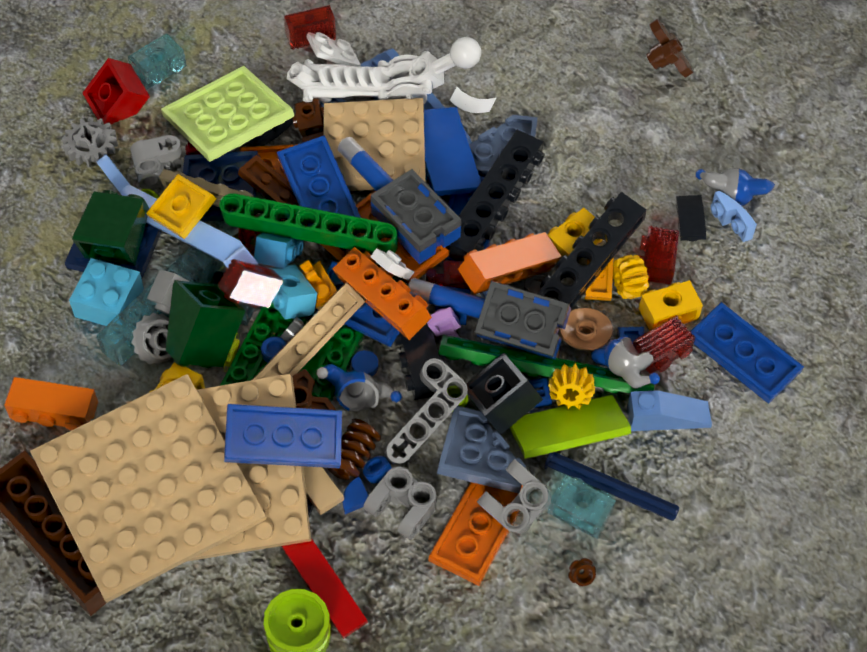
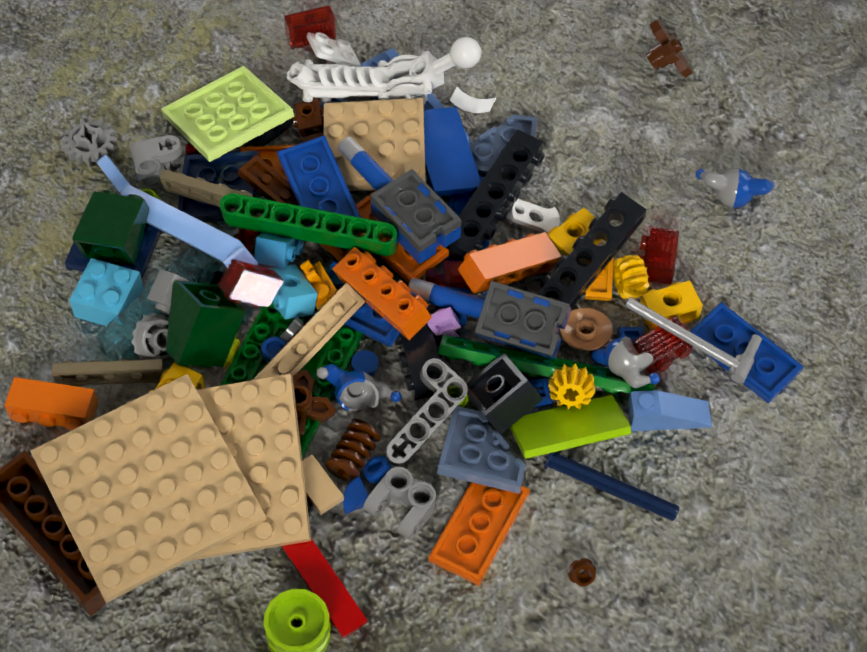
red slope [83,58,150,124] -> none
clear light blue brick [128,33,187,89] -> none
yellow tile [146,174,216,239] -> none
blue tile [224,404,342,468] -> none
white plate [371,248,414,280] -> none
light grey piece [477,459,552,534] -> none
clear light blue brick [547,474,616,539] -> none
black slope [676,195,706,242] -> none
light blue slope [711,191,757,242] -> none
none -> dark tan plate [52,358,165,386]
none -> white piece [507,199,560,234]
none -> light grey bar [625,297,762,384]

